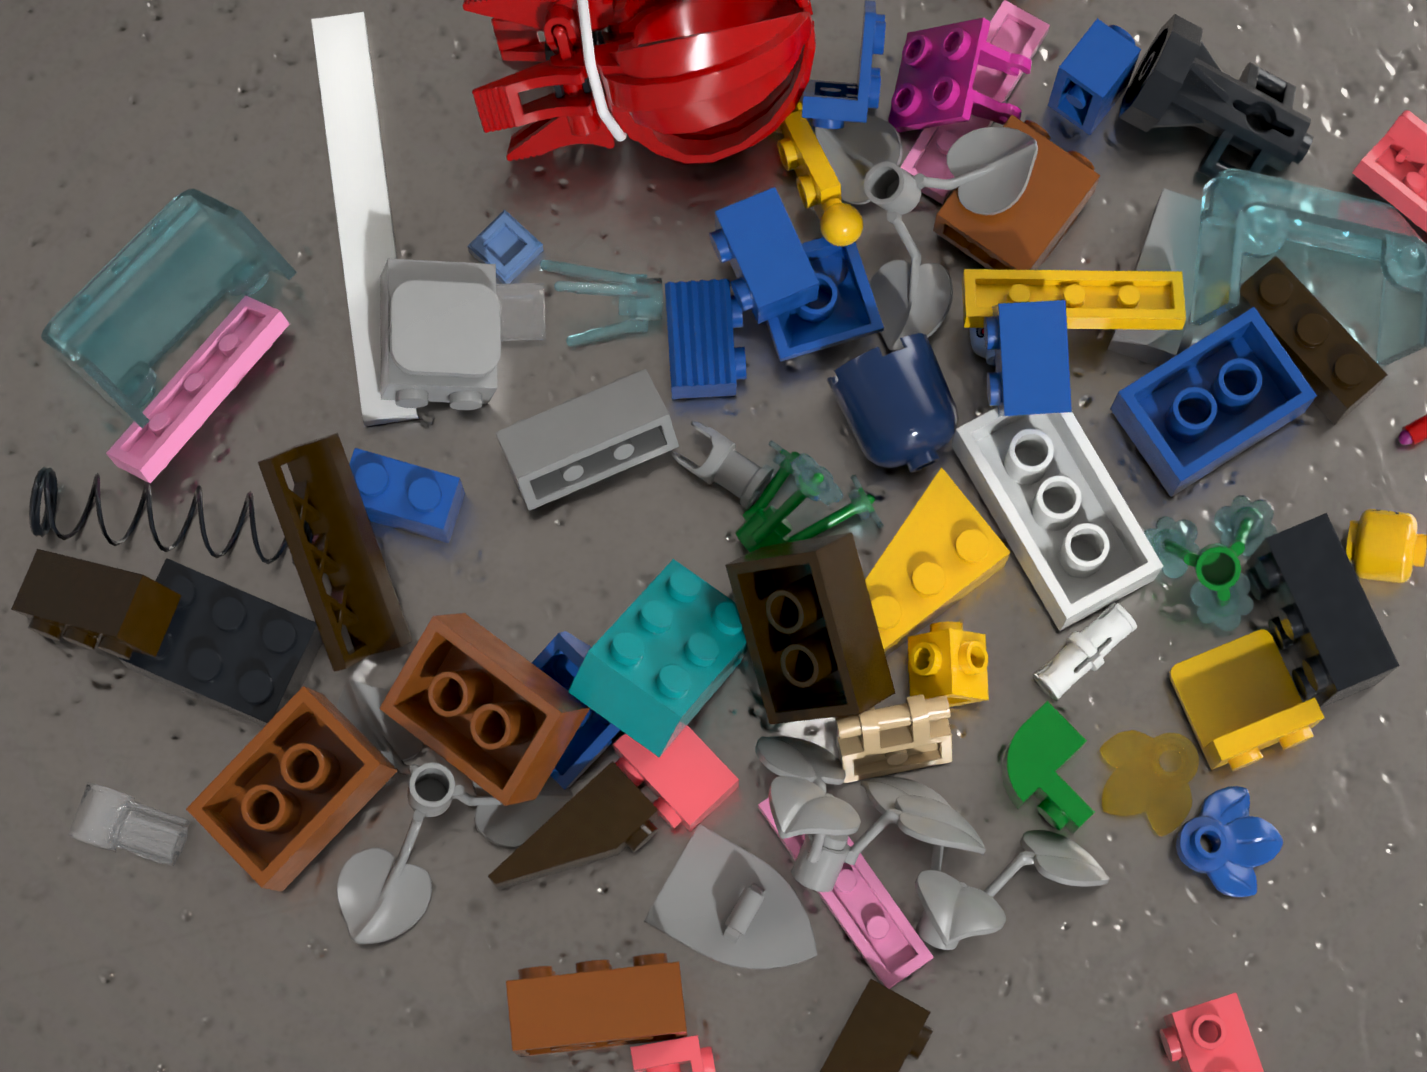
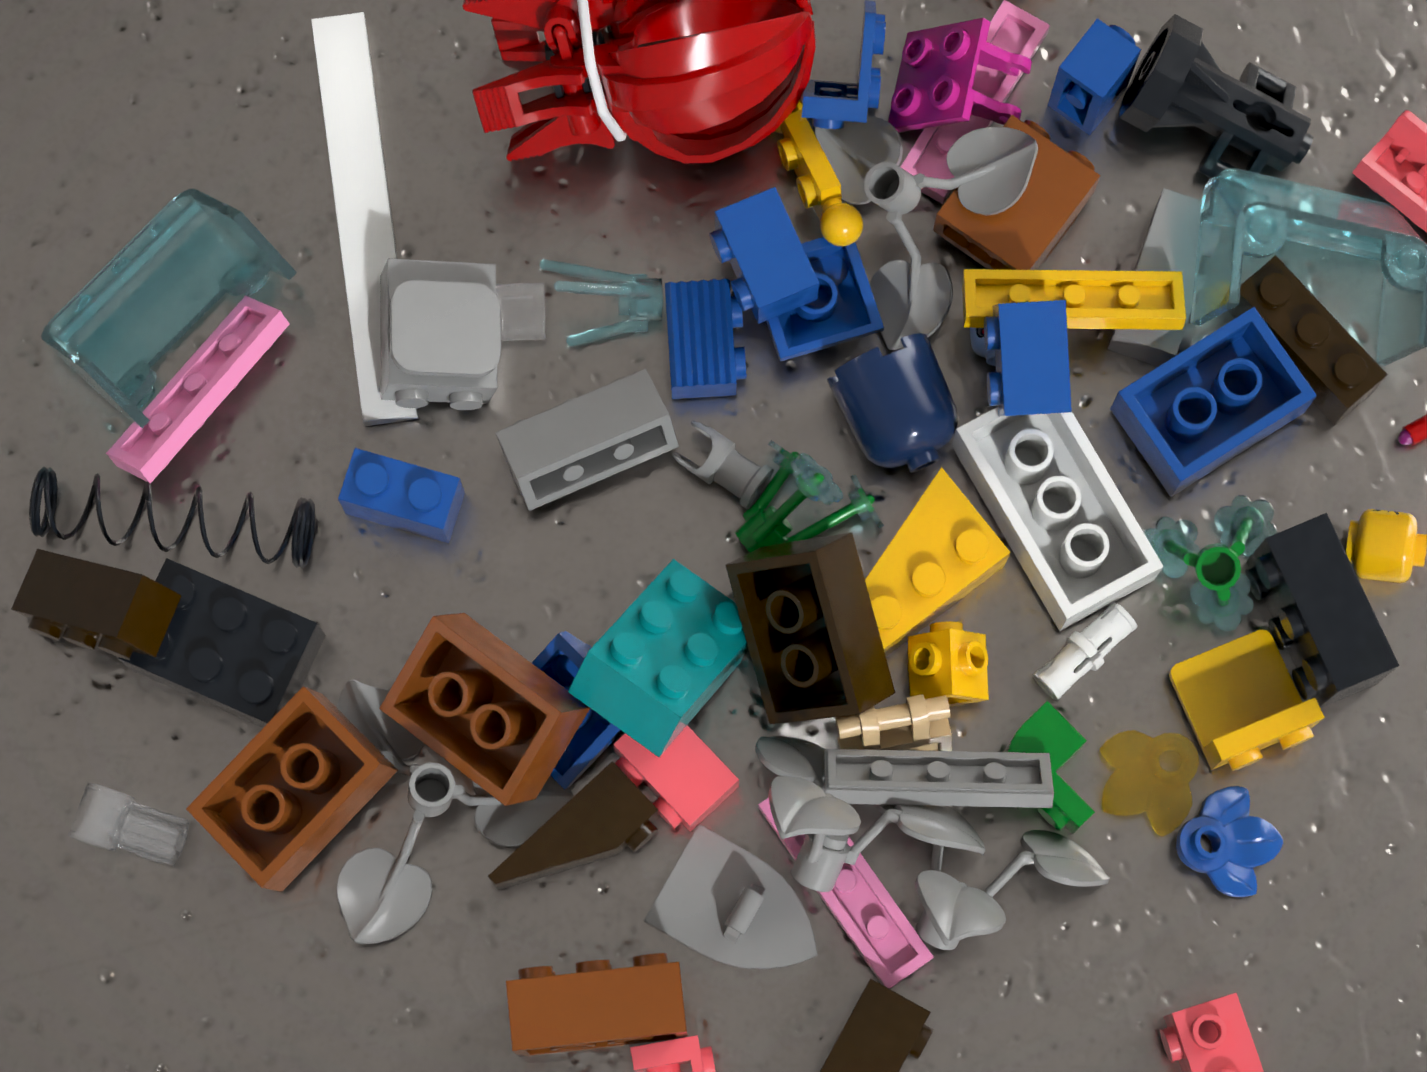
dark brown fence [258,433,413,672] -> none
medium blue tile [467,210,544,287] -> none
none -> light grey tile [823,749,1054,808]

